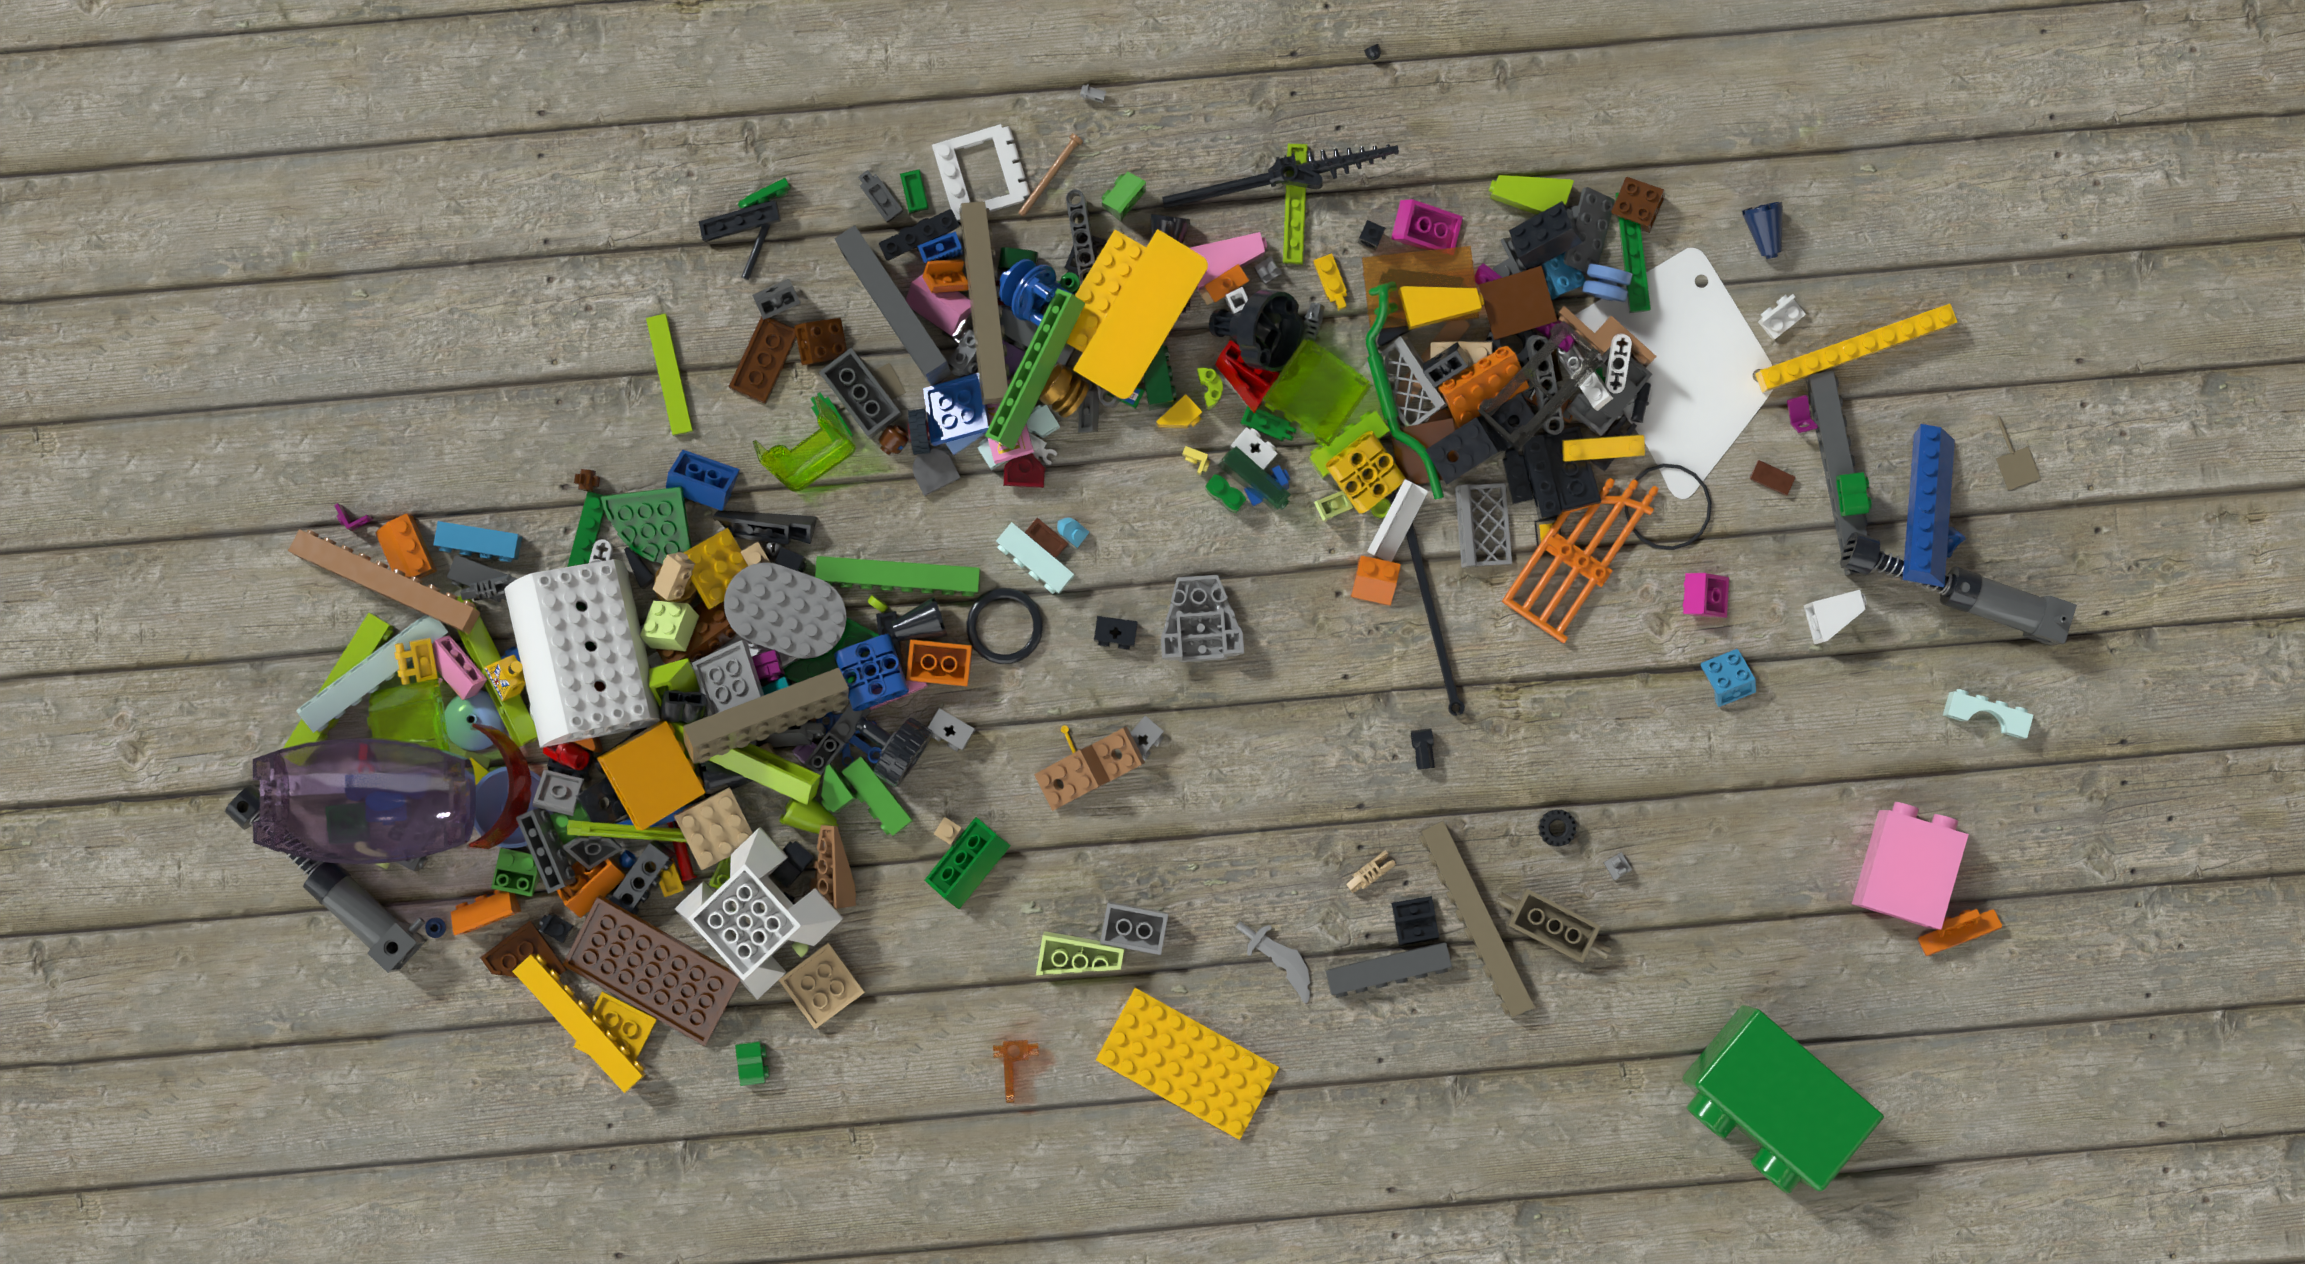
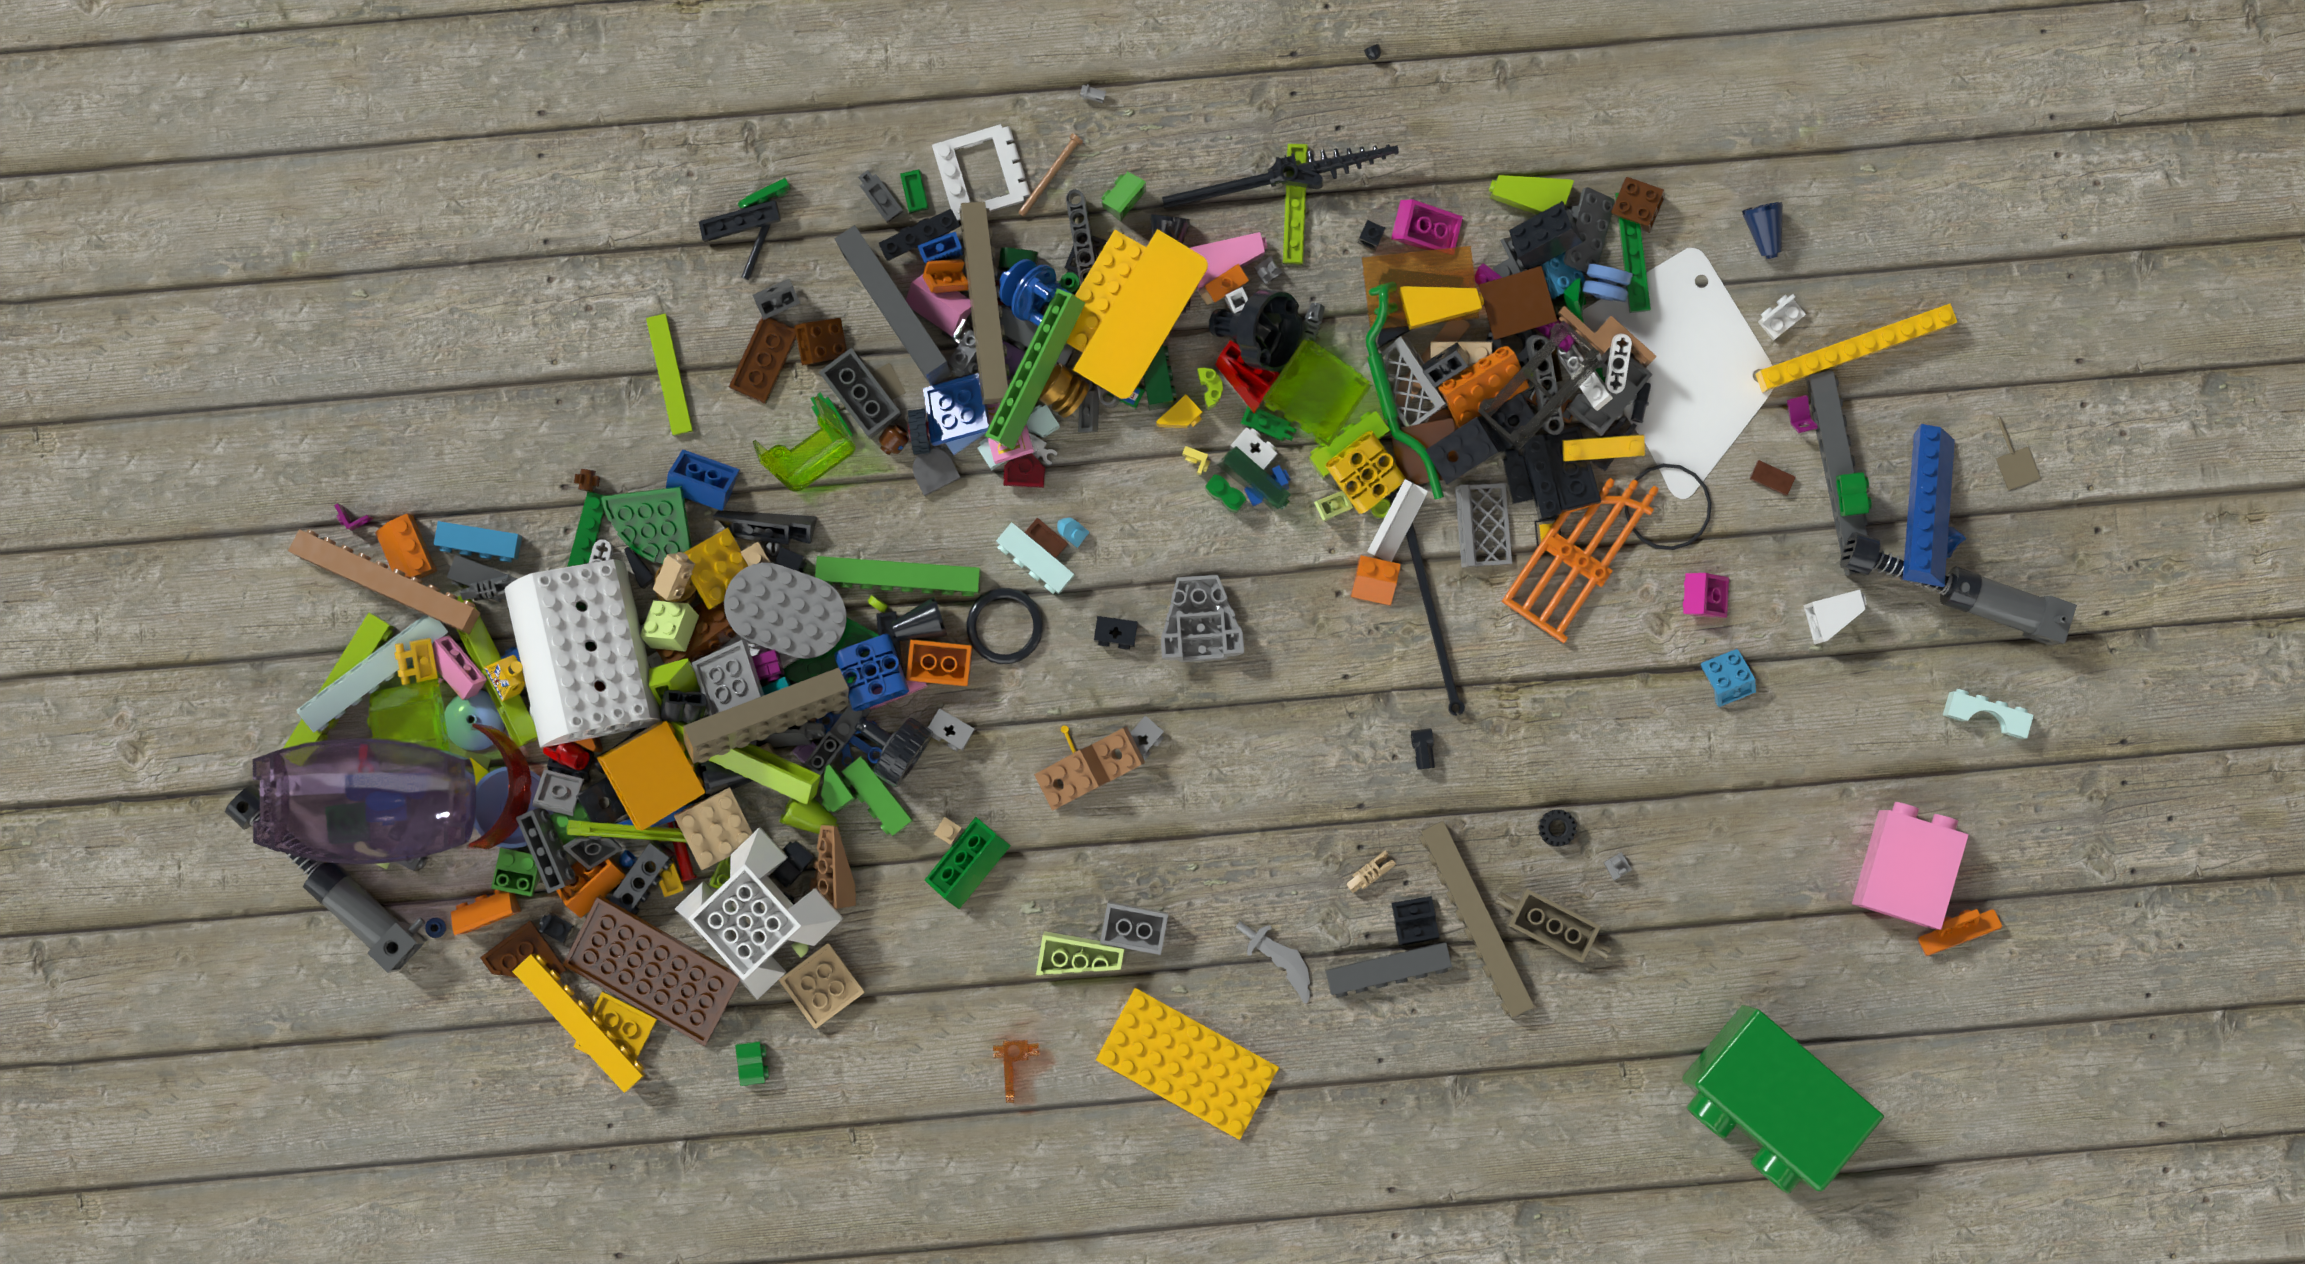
yellow hinge [1313,253,1347,311] -> none
none -> green slope [1563,278,1586,323]

